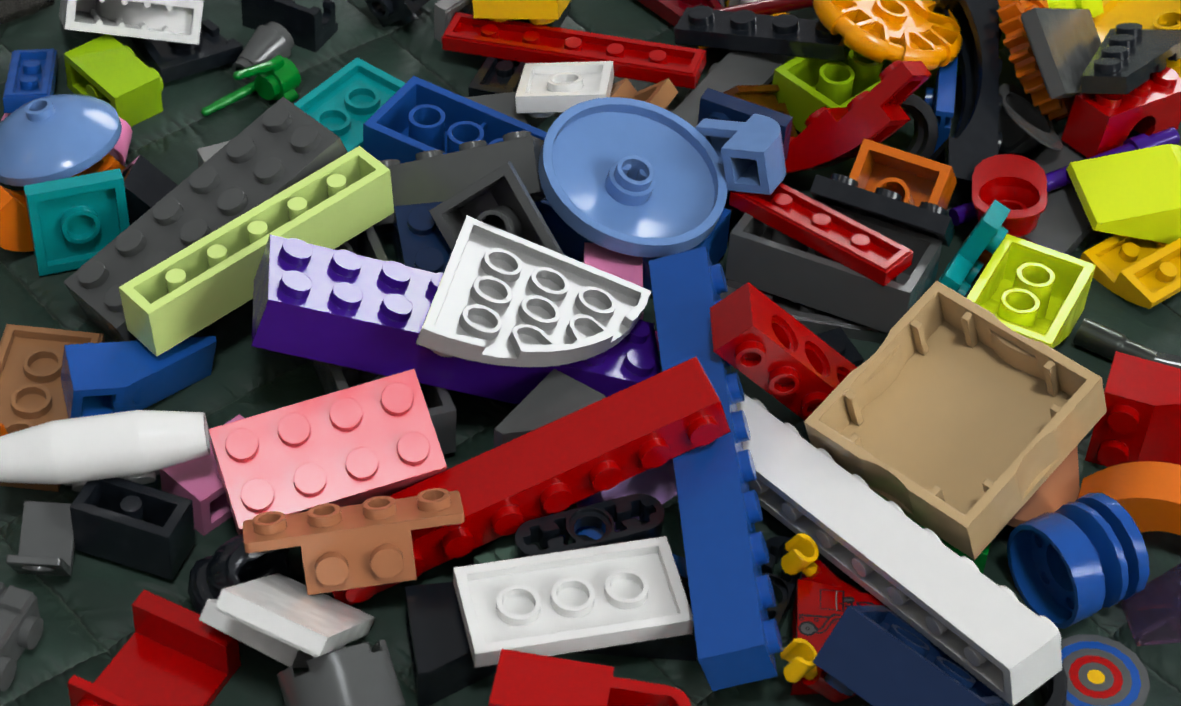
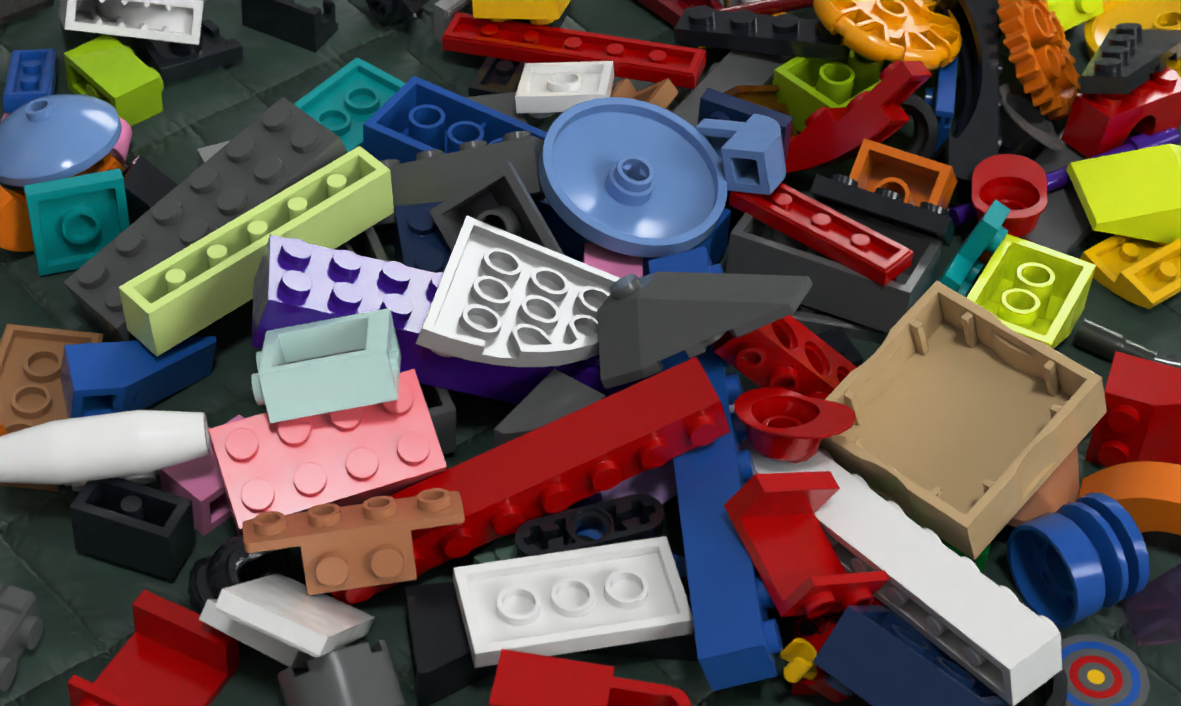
dark grey bracket [6,501,75,577] -> none
green plant [201,55,301,116] -> none
dark grey cone [232,22,294,84] -> none
dark grey tile [1020,8,1101,99] -> none
none -> light aqua window [252,308,401,423]
none -> dark grey wedge [597,271,813,389]
none -> red panel [723,471,890,619]
none -> red piece [734,387,856,463]

